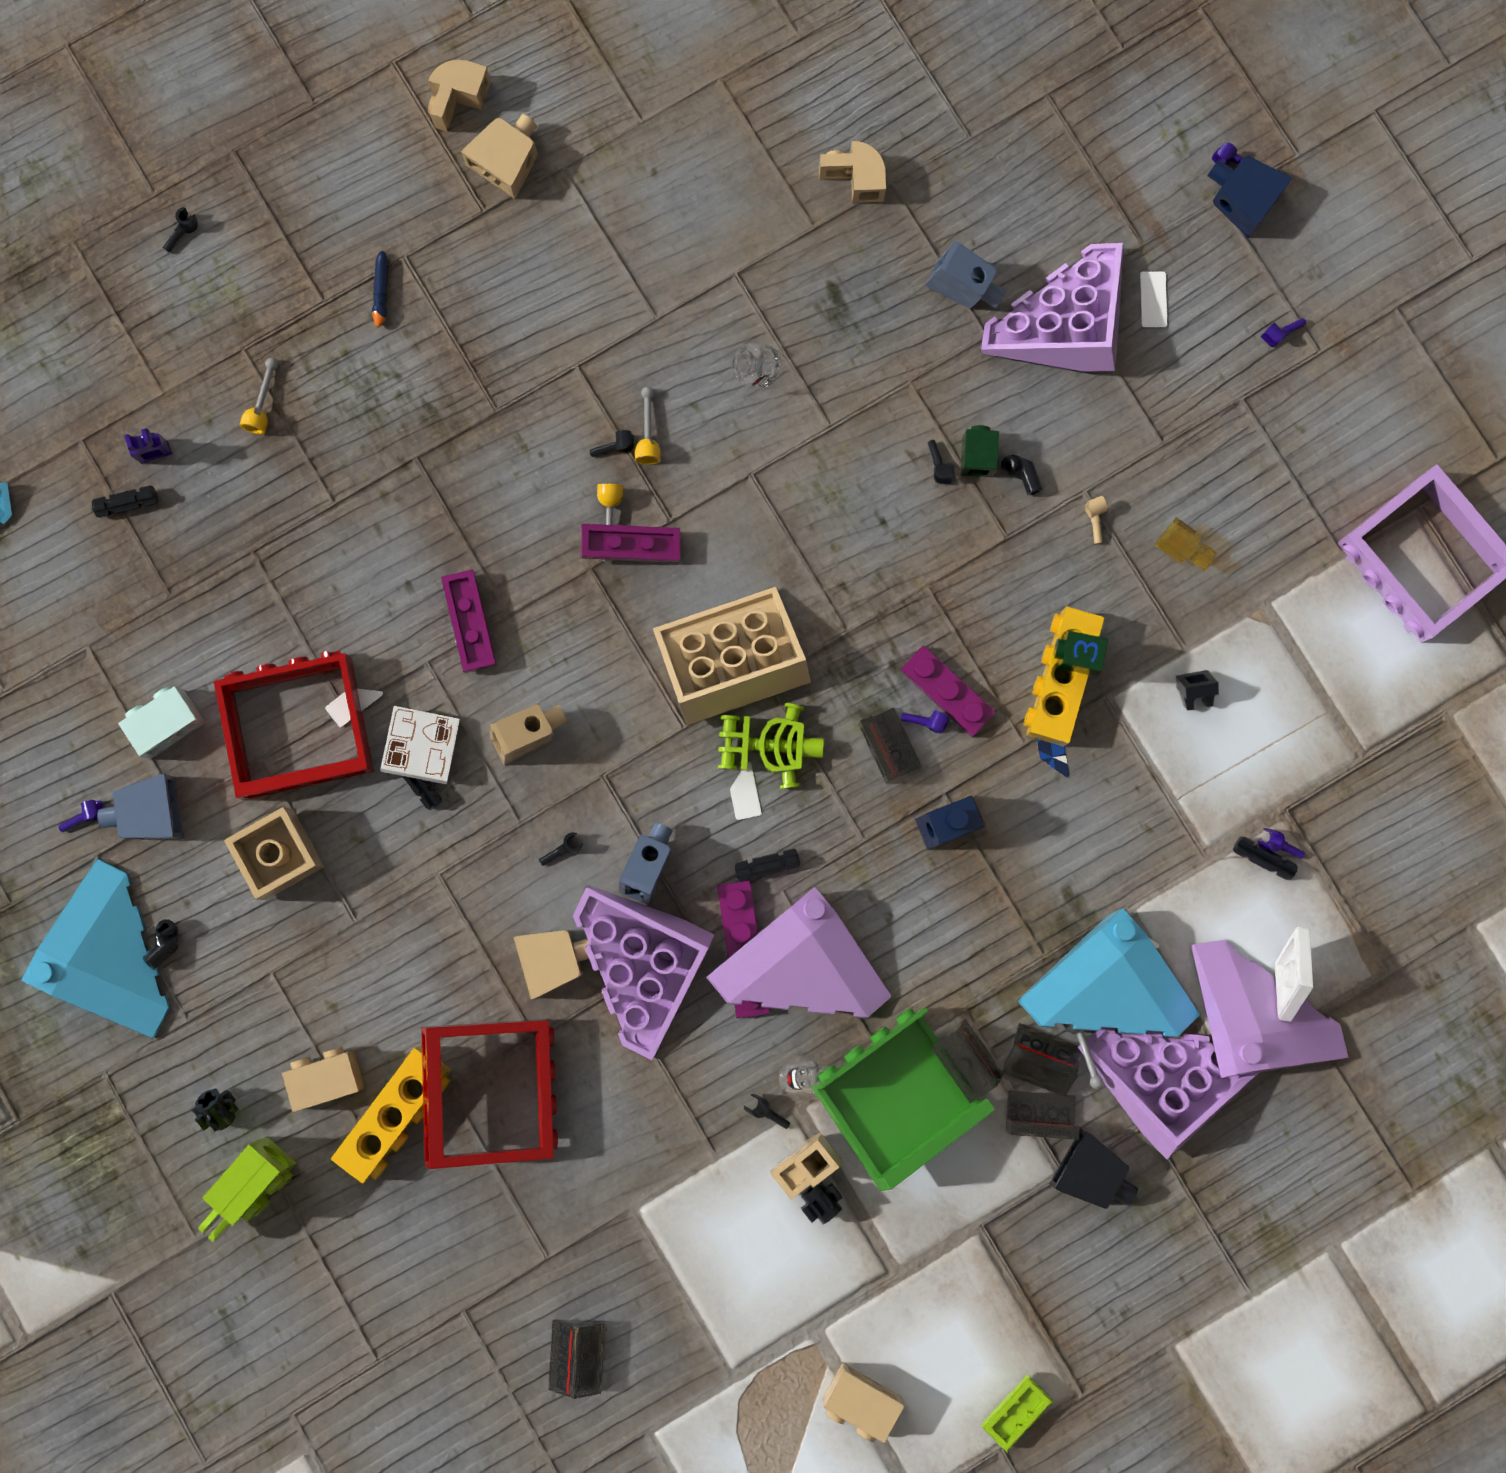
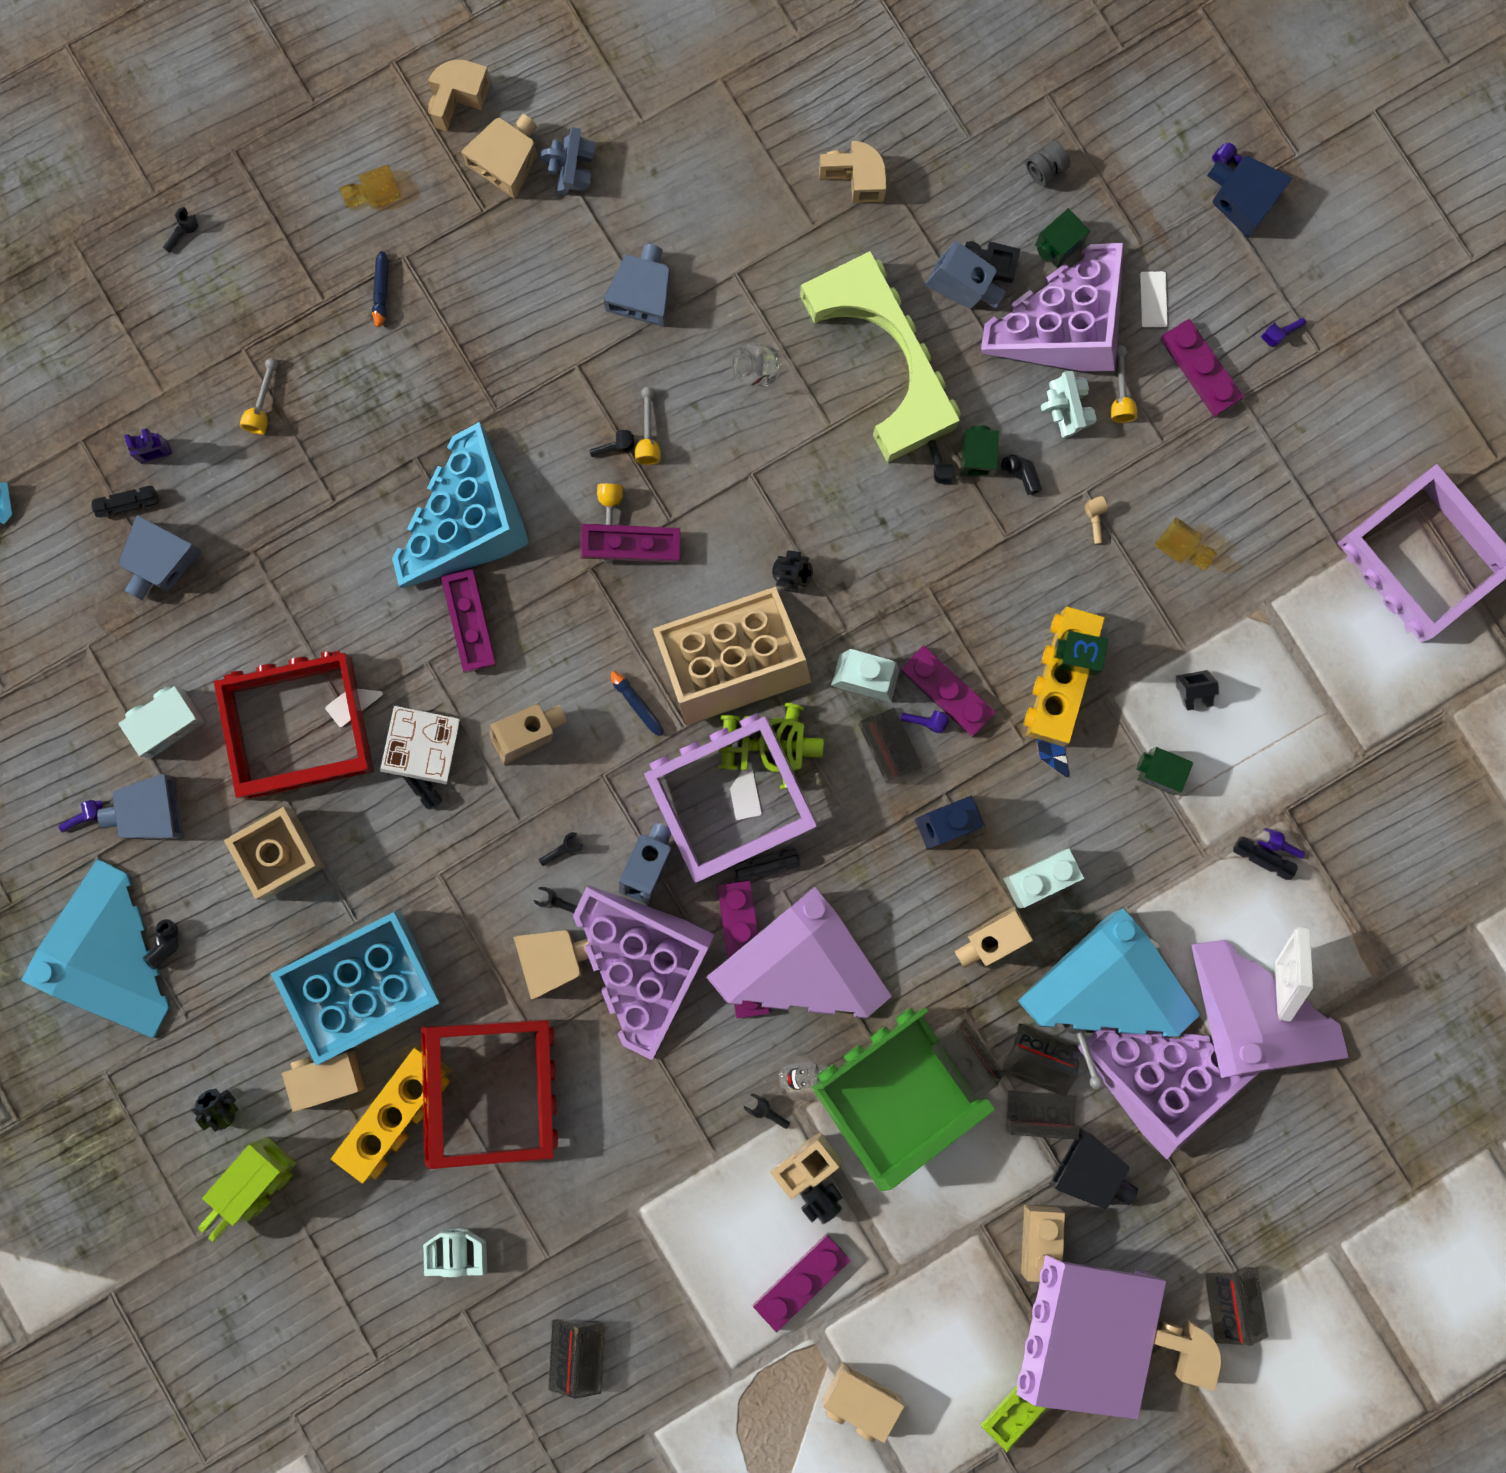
none -> sand blue torso [119,515,201,601]
none -> medium azure slope [271,910,440,1066]
none -> clear yellow plate [339,165,401,209]
none -> medium azure slope [392,422,529,588]
none -> light aqua piece [423,1228,487,1277]
none -> black hand [534,887,577,913]
none -> sand blue hips [541,127,595,195]
none -> sand blue torso [604,244,670,327]
none -> dark blue piece [611,671,663,736]
none -> lavender window [644,713,818,883]
none -> magenta plate [753,1233,851,1333]
none -> black gear [772,550,813,593]
none -> yellowish green arch [800,251,961,463]
none -> light aqua torso [831,649,900,702]
none -> tan torso [955,906,1033,968]
none -> black plate [965,241,1021,283]
none -> light aqua brick [1003,848,1084,908]
none -> lavender panel [1016,1255,1166,1419]
none -> tan brick [1021,1205,1065,1282]
none -> dark grey wheel [1025,140,1071,186]
none -> dark green brick [1035,208,1090,268]
none -> light aqua hips [1041,371,1097,438]
none -> hinge [1111,345,1138,423]
none -> dark green brick [1136,747,1194,795]
none -> tan brick [1154,1320,1221,1391]
none -> magenta plate [1160,319,1244,418]
none -> clear smoke panel [1204,1267,1269,1346]

